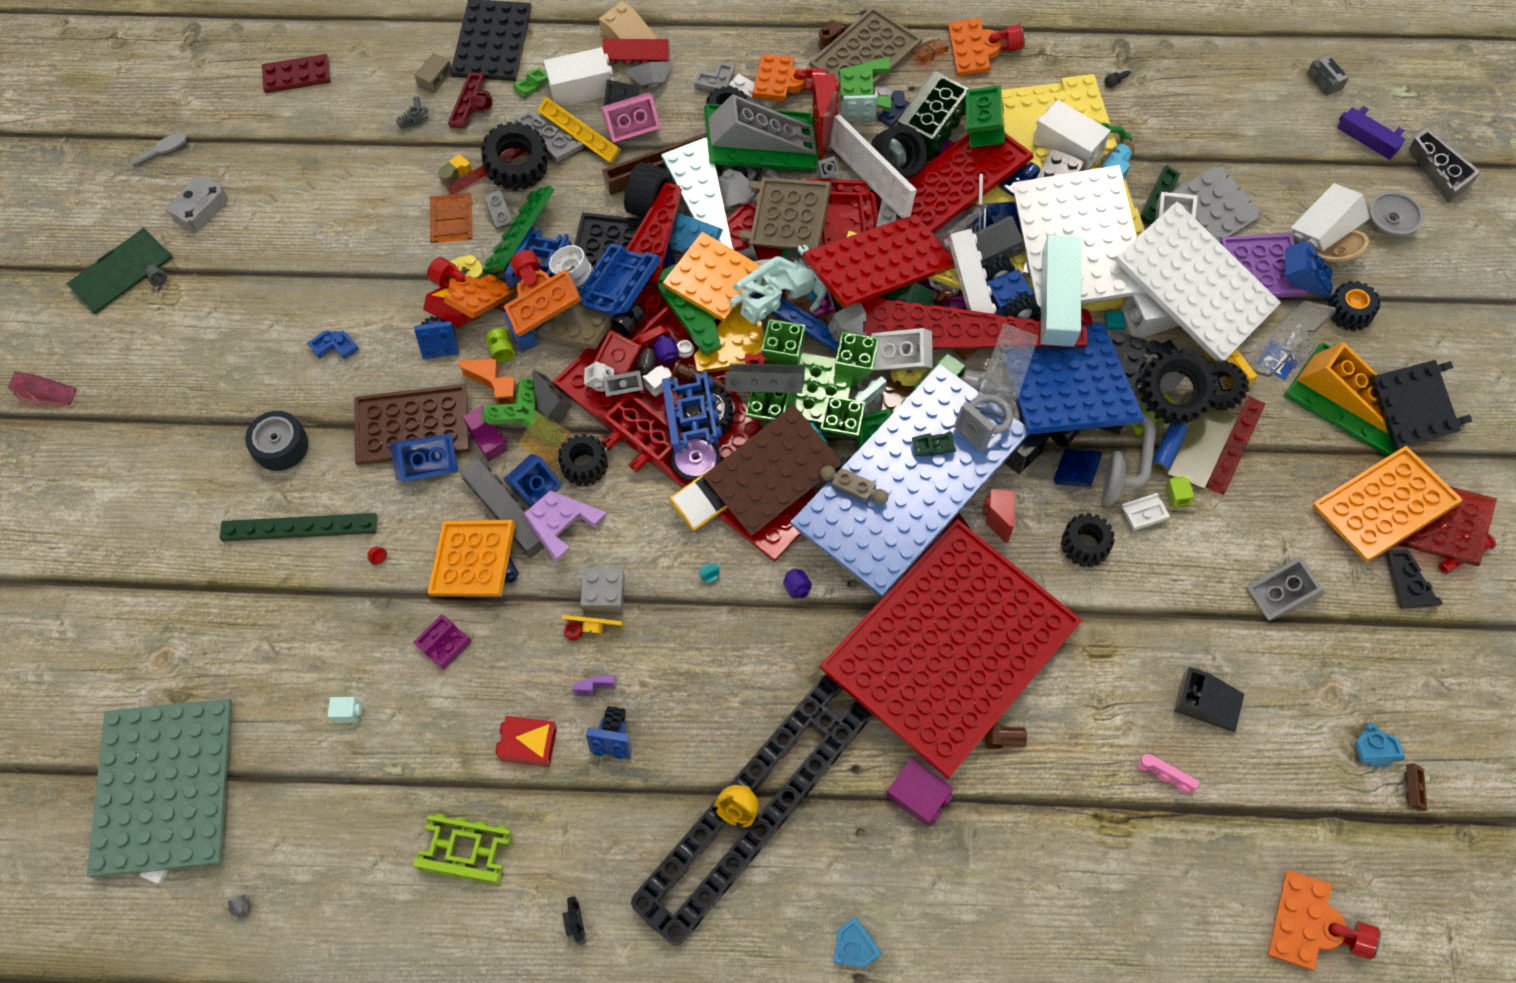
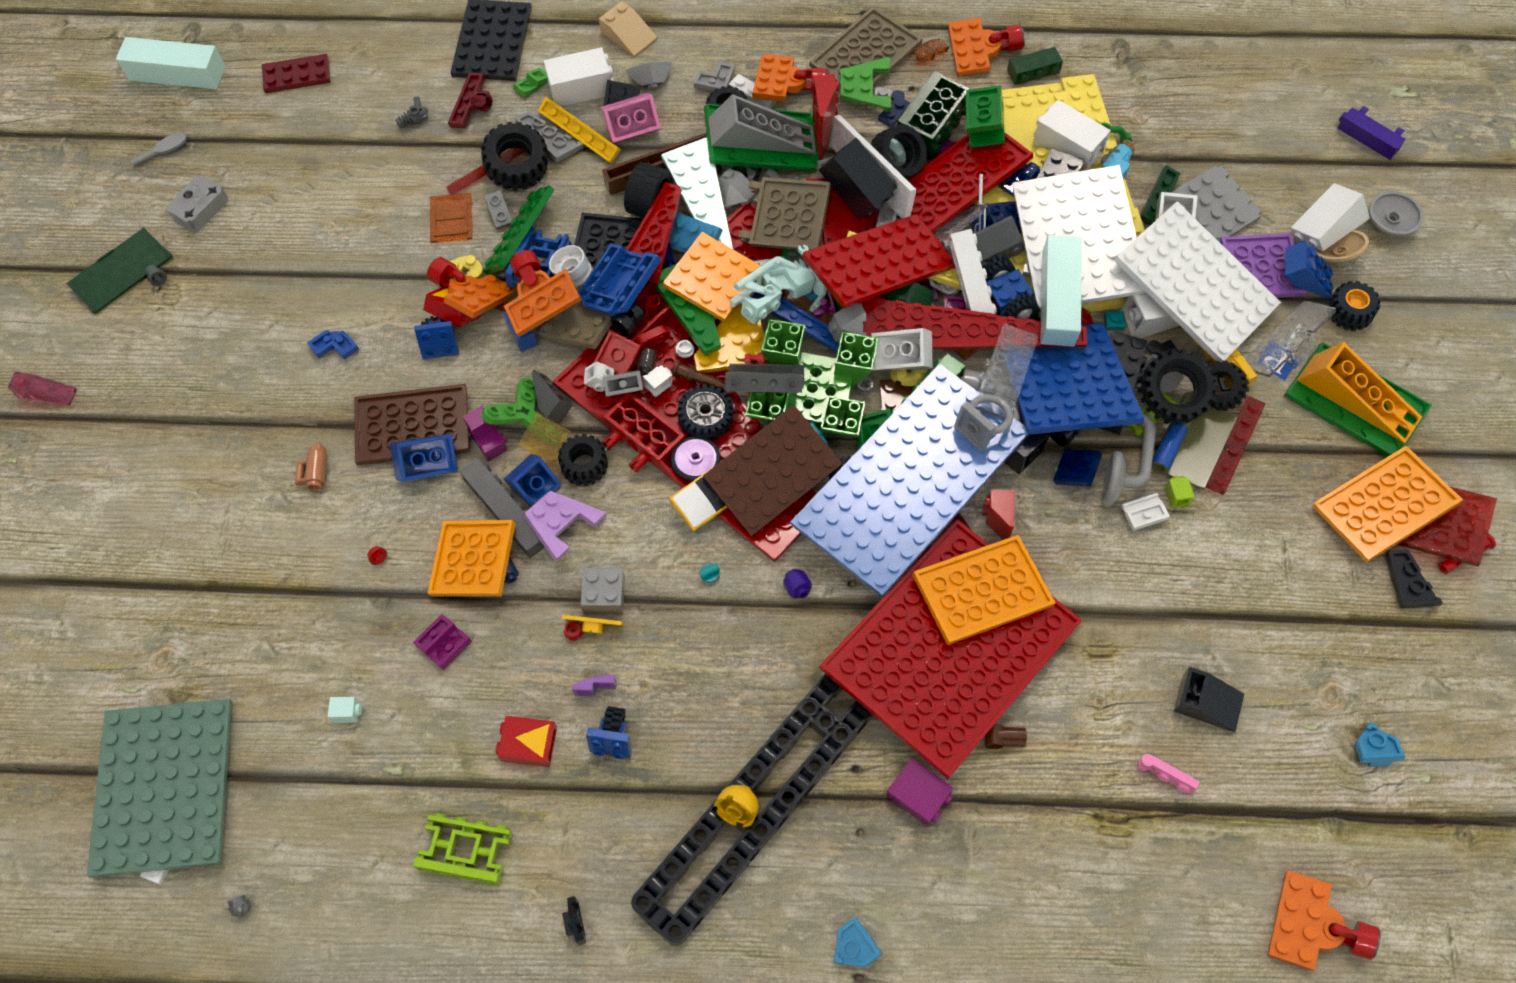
dark green plate [220,513,378,542] -> none
wheel [245,411,308,471] -> none
dark tan brick [414,53,452,94] -> none
leg [438,154,473,187] -> none
orange arch [459,358,517,405] -> none
lime wheel [485,328,515,363] -> none
red brick [602,39,670,64] -> none
dark purple head [653,336,680,365] -> none
blue fence [662,371,722,453] -> none
dark grey piece [738,244,758,261] -> none
reddish brown piece [818,19,847,50] -> none
dark tan plate [820,465,888,505] -> none
light aqua bracket [841,95,877,122] -> none
light aqua plate [854,376,887,415] -> none
dark green slope [912,431,956,456] -> none
reddish brown arm [934,289,953,306] -> none
black tyre [1061,513,1115,567] -> none
black bar [1104,71,1131,88] -> none
light grey slope [1247,556,1326,621] -> none
brick [1307,55,1349,96] -> none
black plate [1369,360,1473,450] -> none
reddish brown plate [1405,763,1427,811] -> none
flat silver wedge [1409,128,1481,203] -> none
none -> light aqua piece [116,37,226,89]
none -> nougat piece [295,441,327,491]
none -> black brick [818,137,897,219]
none -> light orange plate [912,535,1055,645]
none -> dark green brick [1007,47,1063,85]

